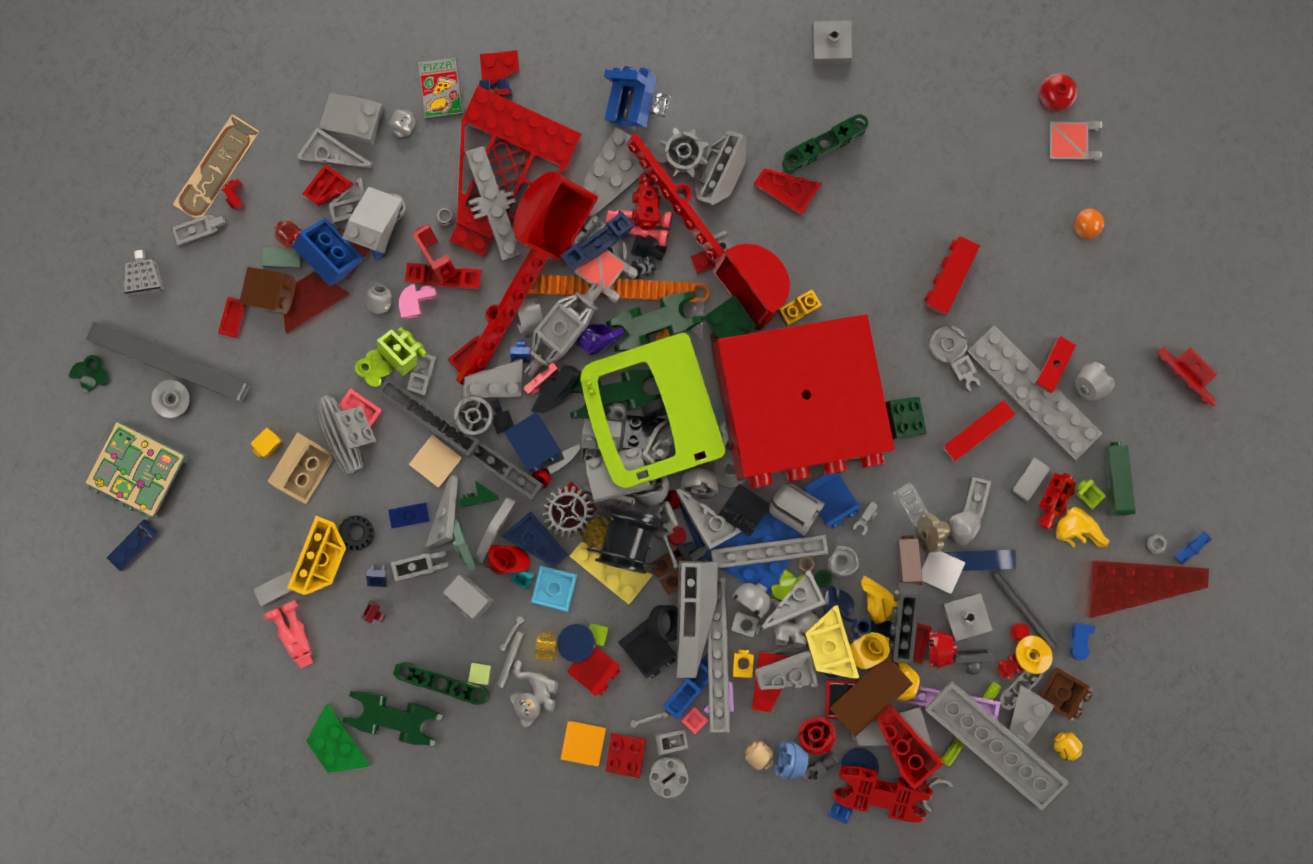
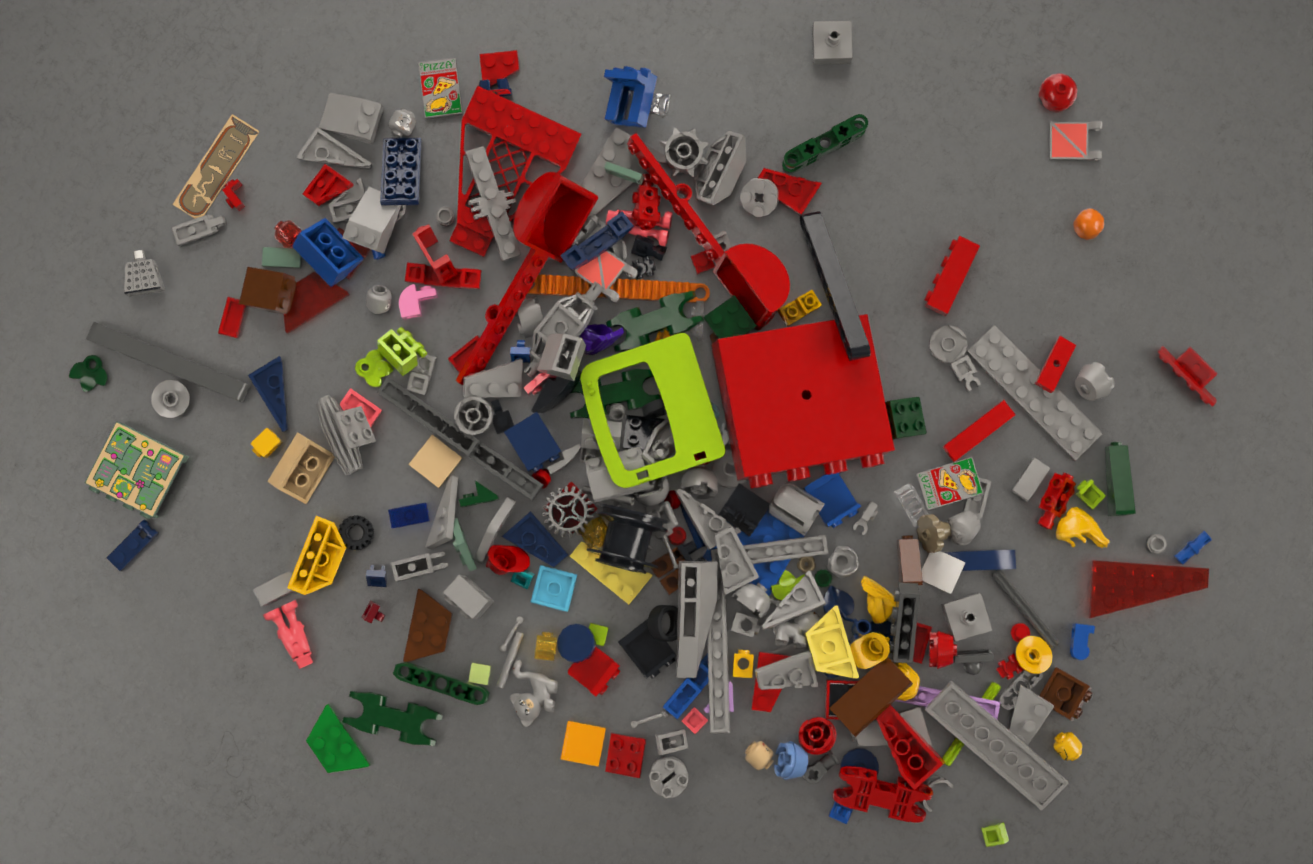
none -> dark blue wing [248,356,288,432]
none -> dark blue tile [380,138,422,205]
none -> reddish brown wing [403,589,453,662]
none -> light grey slope [537,333,586,381]
none -> sand green tile [604,162,644,185]
none -> light grey wing [715,525,759,595]
none -> light grey plate [740,178,779,217]
none -> beam [800,211,871,361]
none -> tile [917,457,984,511]
none -> lime slope [981,822,1009,847]

